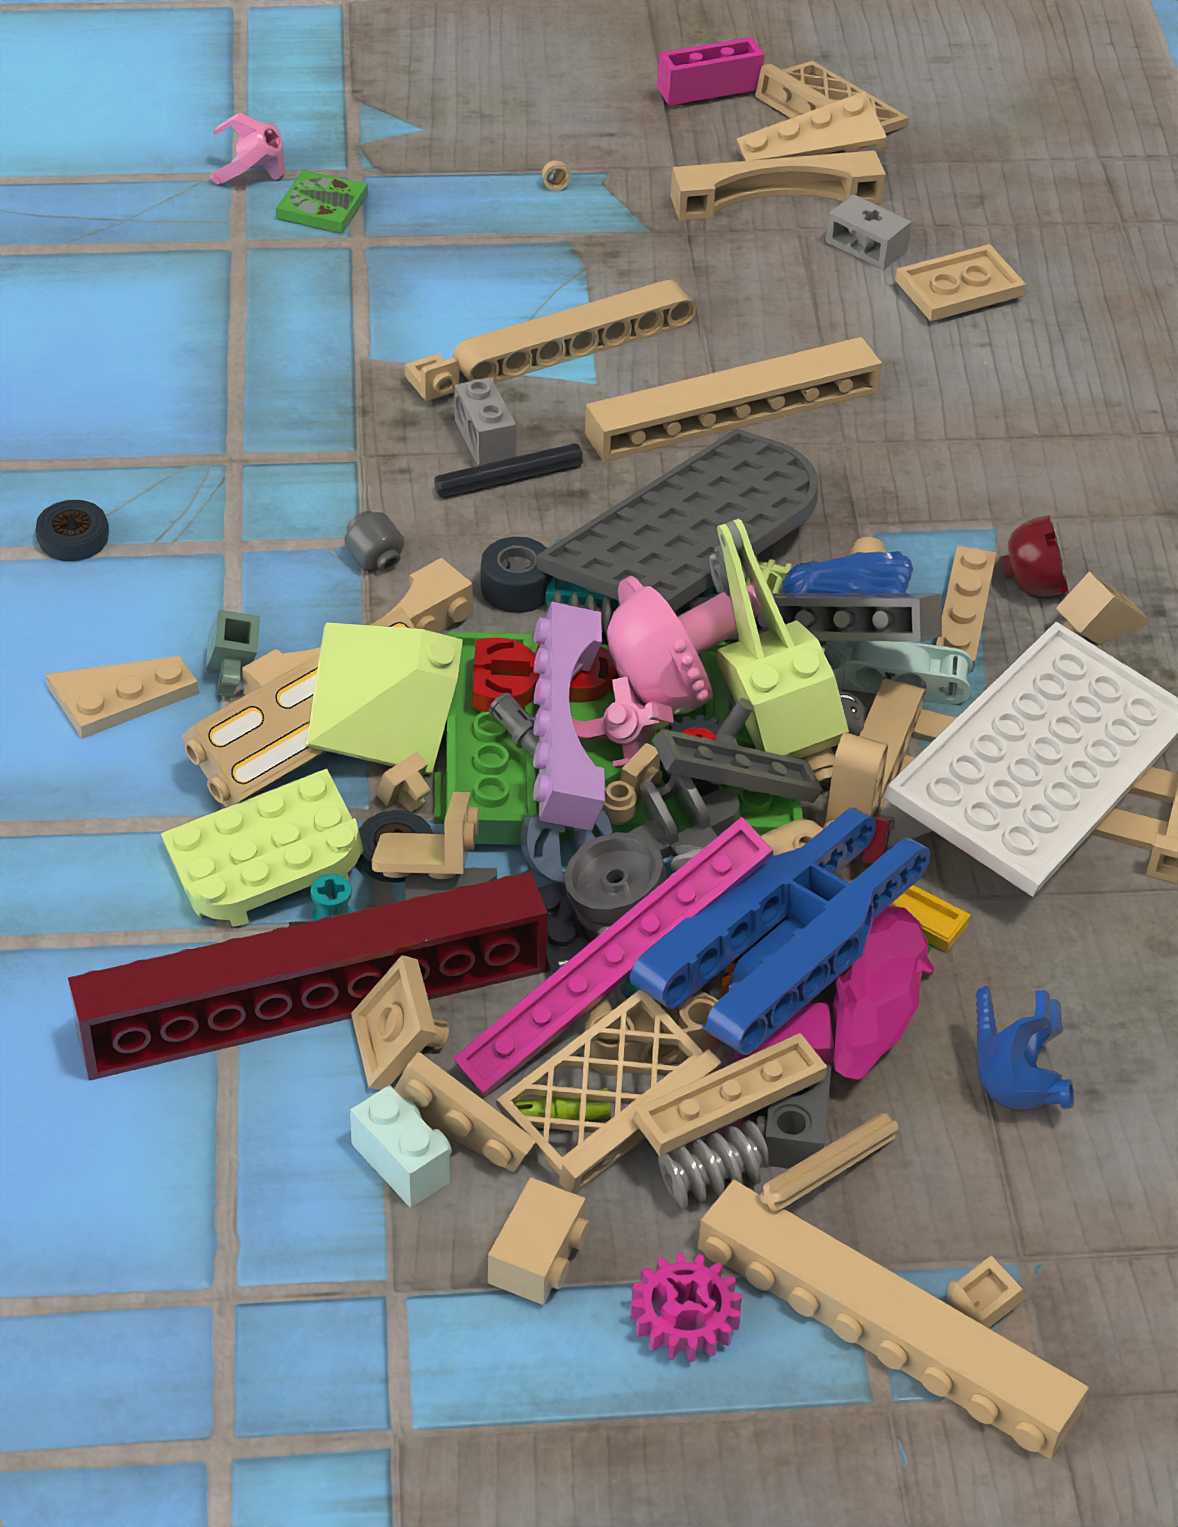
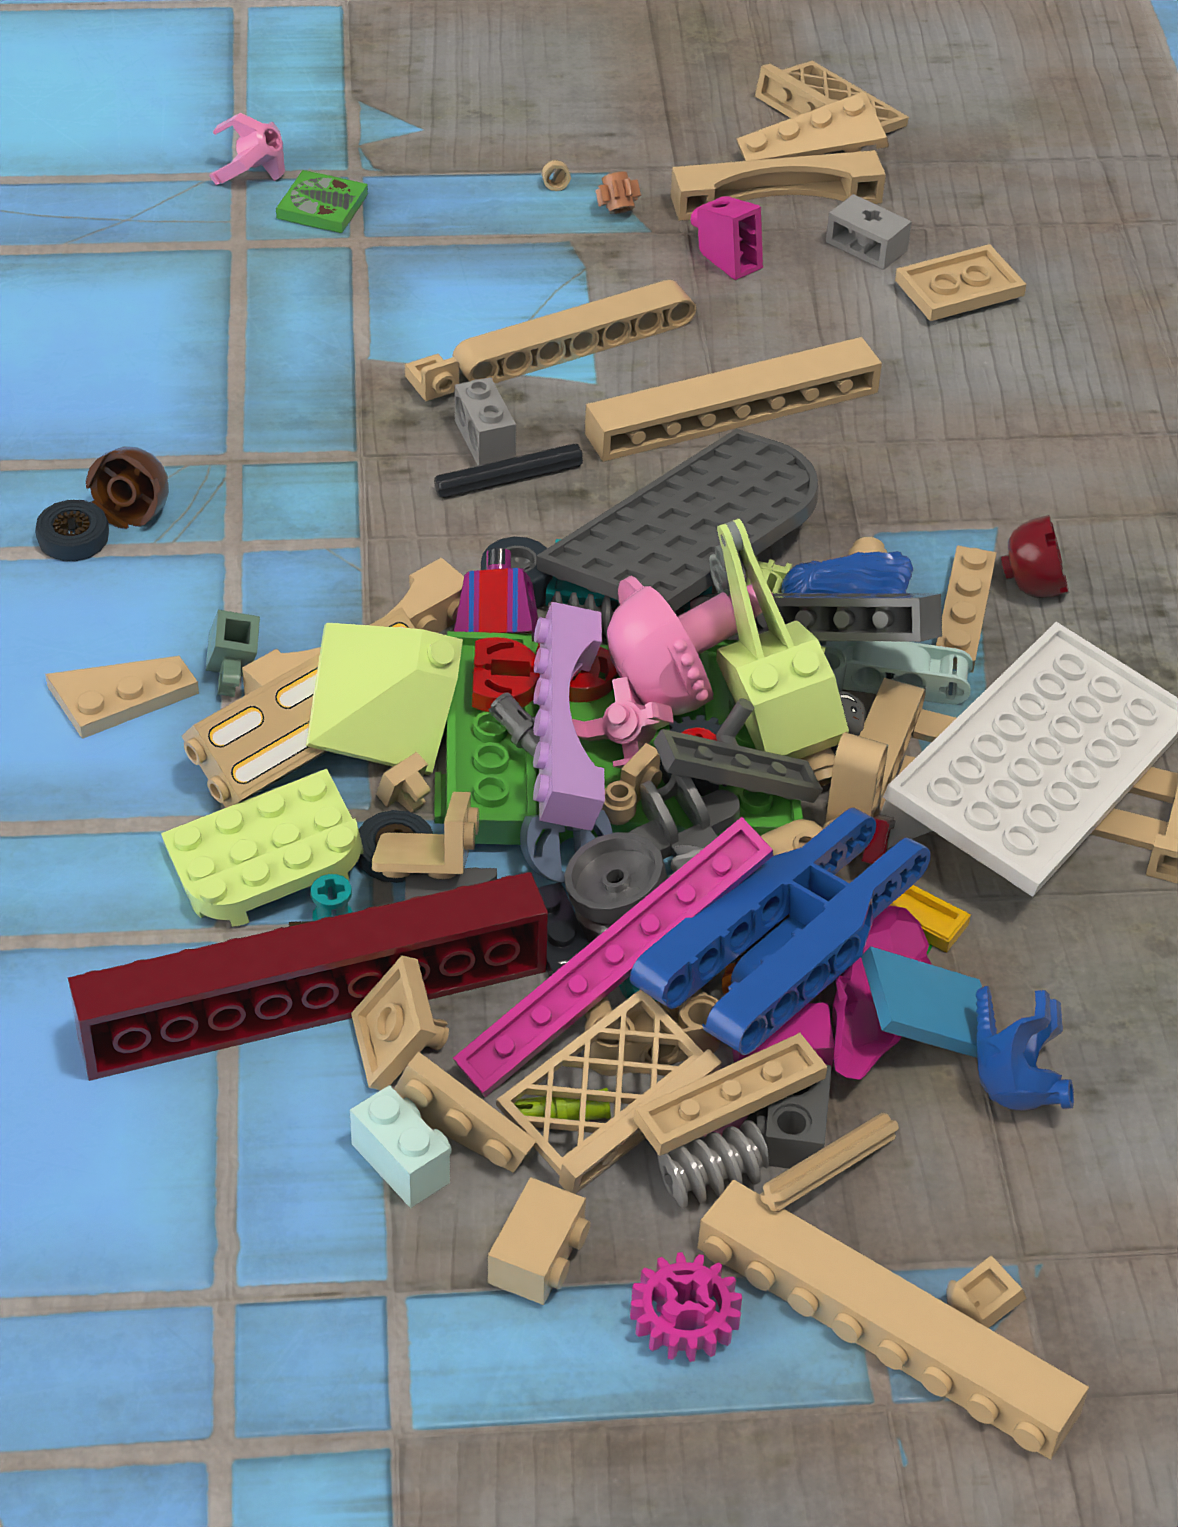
dark grey head [344,511,404,571] -> none
dark pink brick [657,37,765,105] -> none
tan slope [1056,572,1150,645] -> none
none -> reddish brown cylinder [86,446,169,529]
none -> torso [454,548,538,641]
none -> nougat gear [595,172,641,214]
none -> dark pink torso [690,196,763,280]
none -> dark azure tile [861,946,982,1058]

